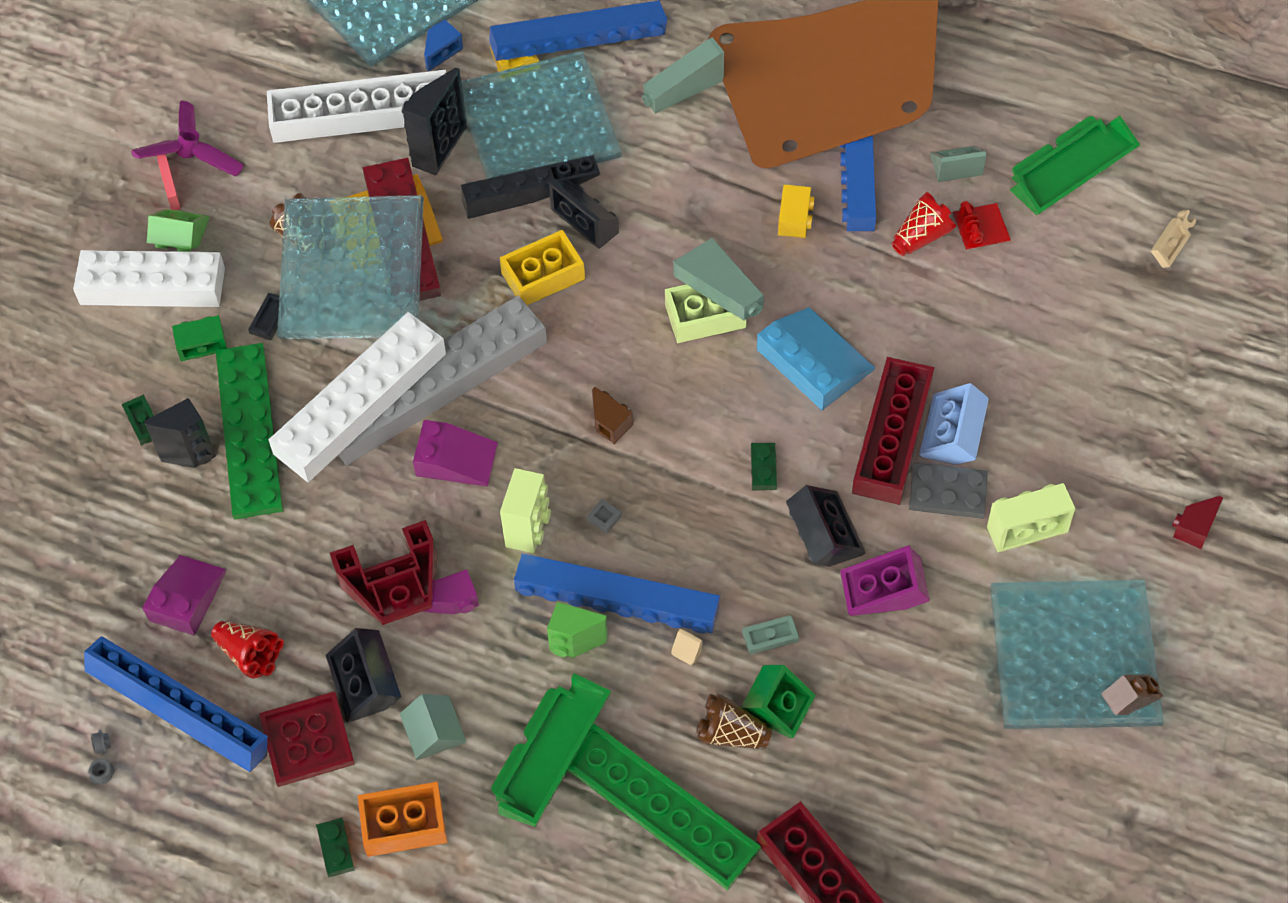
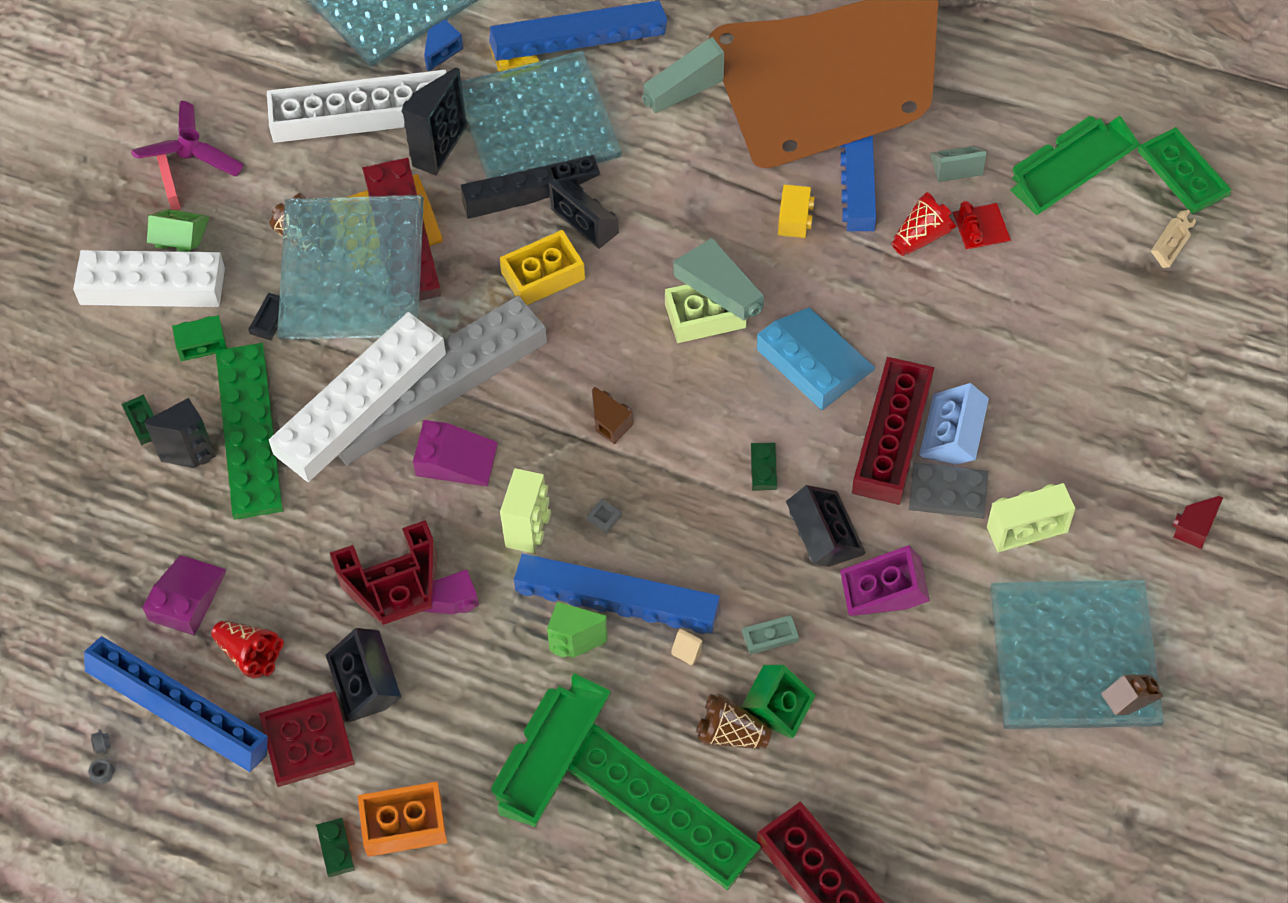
sand green slope [400,694,466,760] -> none
none -> green plate [1138,127,1232,214]

